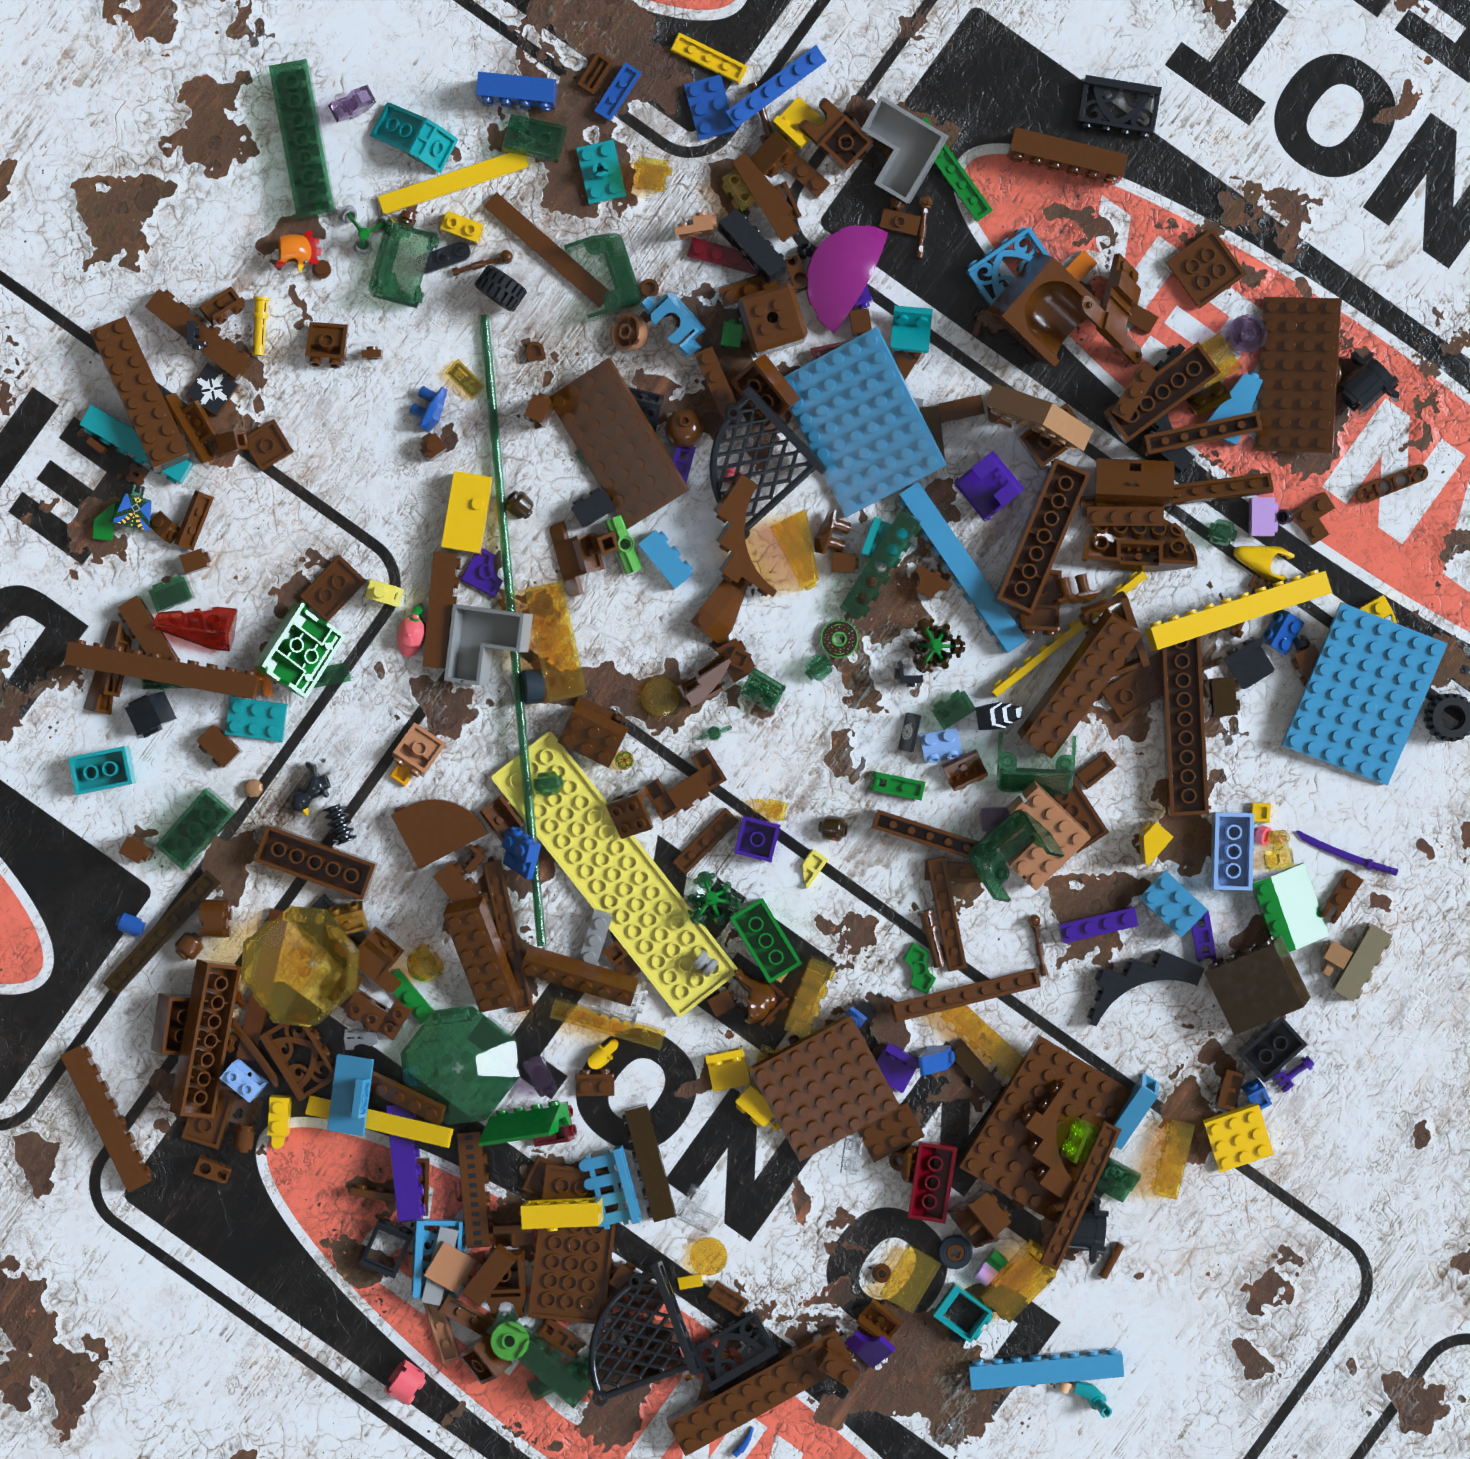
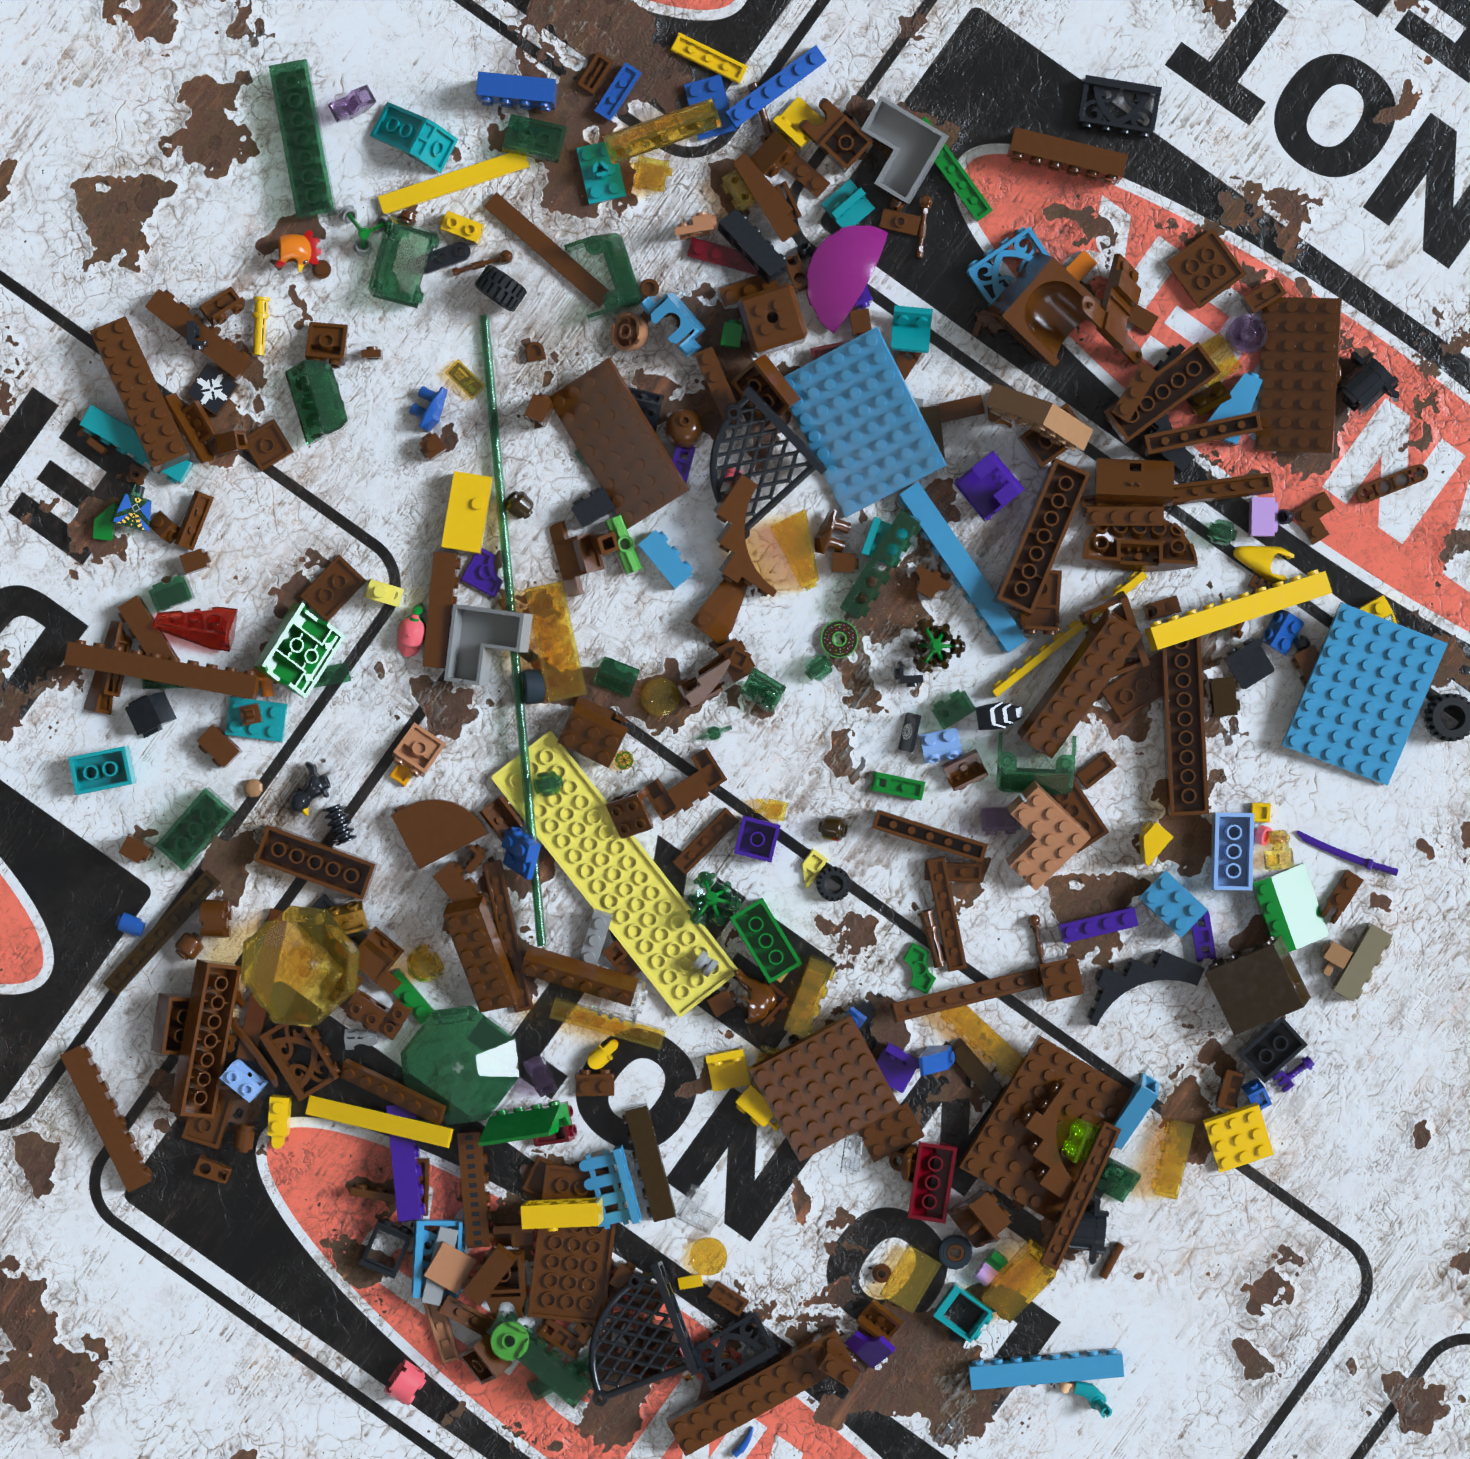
dark azure bracket [327,1054,374,1136] -> none
clear green windscreen [968,810,1065,903] -> none
reddish brown connector [1054,573,1102,605] -> none
none -> reddish brown tile [239,703,263,726]
none -> clear green windscreen [285,359,348,445]
none -> reddish brown tile [574,1322,595,1344]
none -> clear green panel [594,656,640,698]
none -> clear yellow brick [602,98,722,164]
none -> black tyre [816,866,851,902]
none -> teal bracket [821,179,875,228]
none -> reddish brown brick [1036,954,1084,1002]
none -> reddish brown leg [1143,595,1182,621]
none -> reddish brown panel [1240,277,1287,316]

